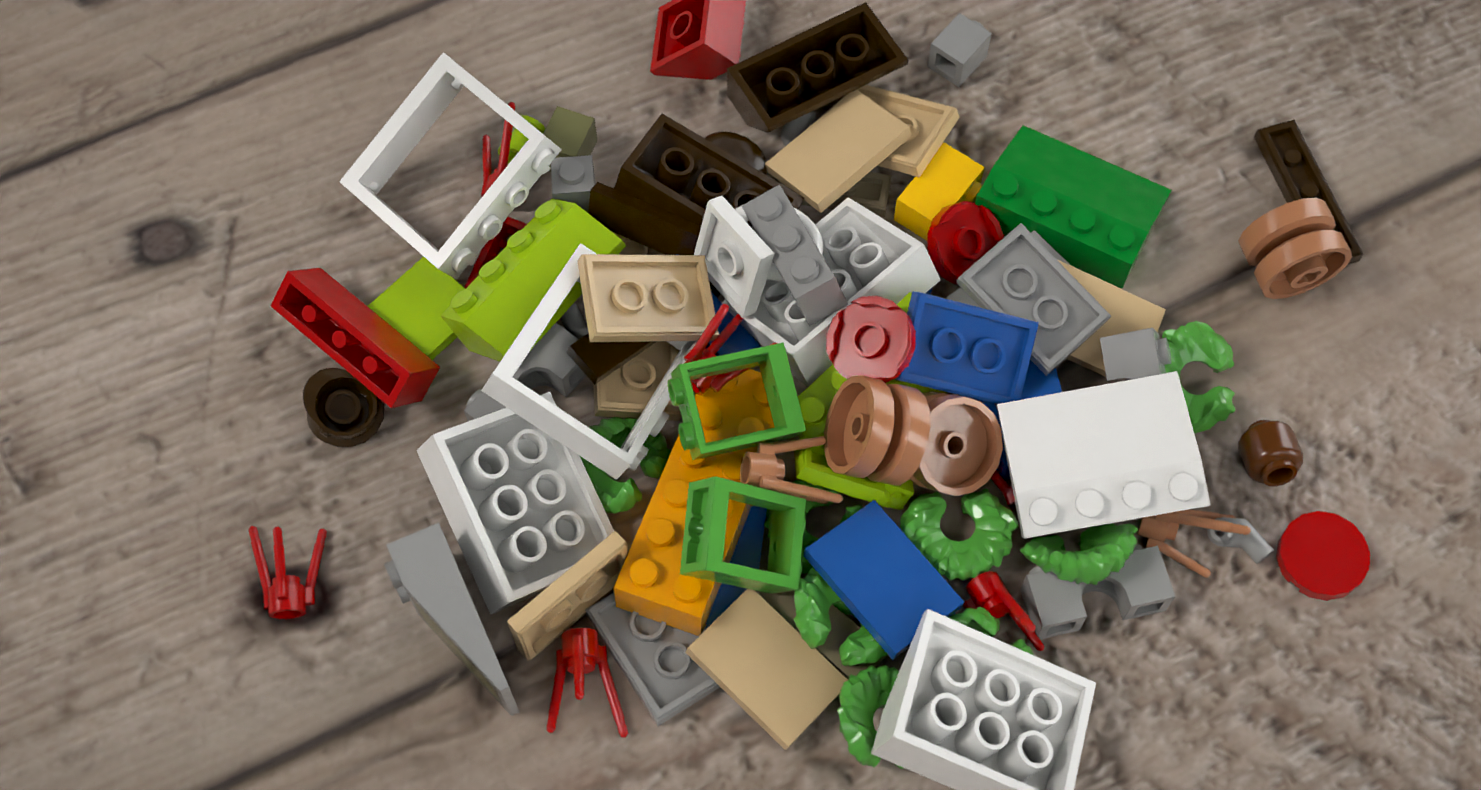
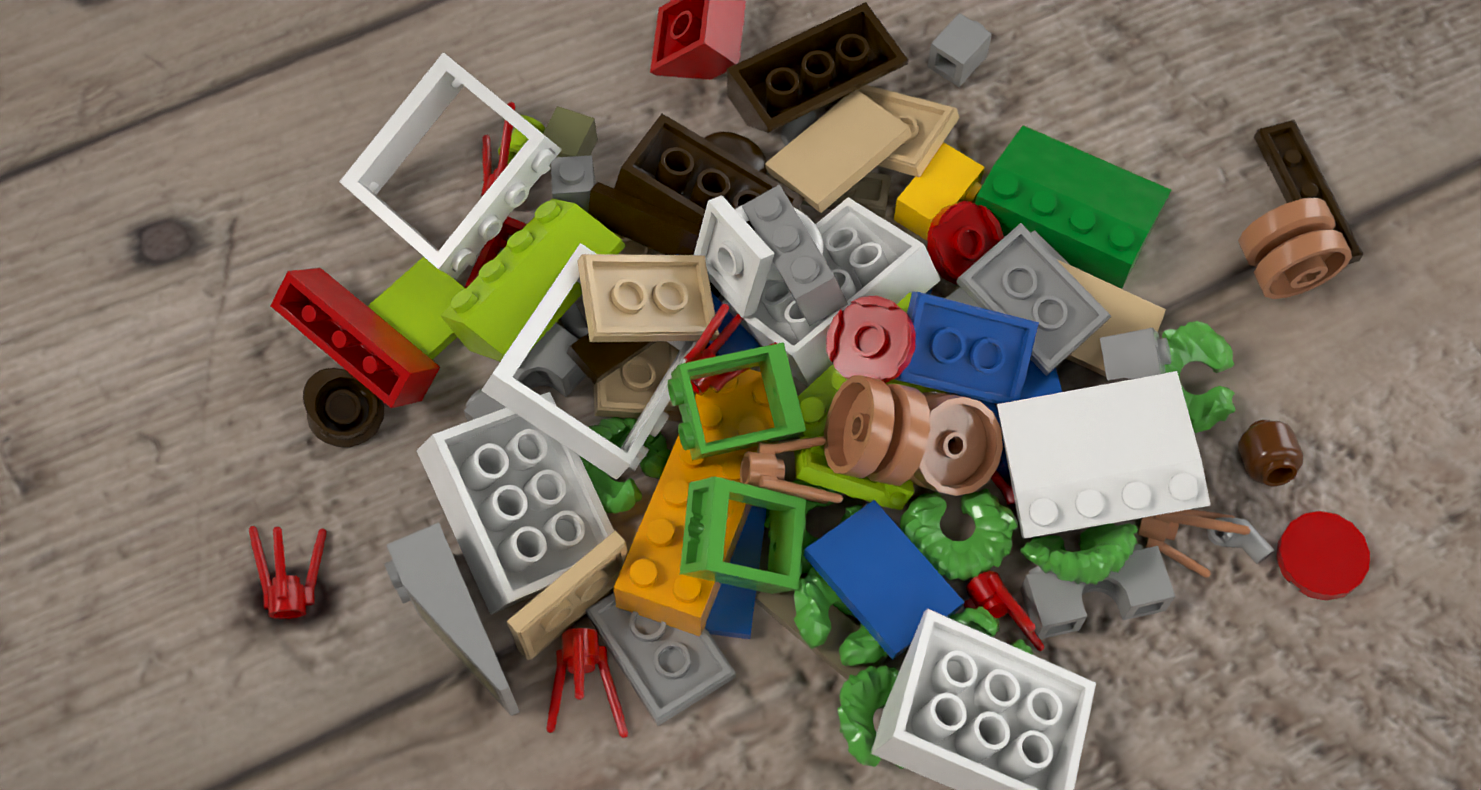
tan tile [685,589,848,750] -> none

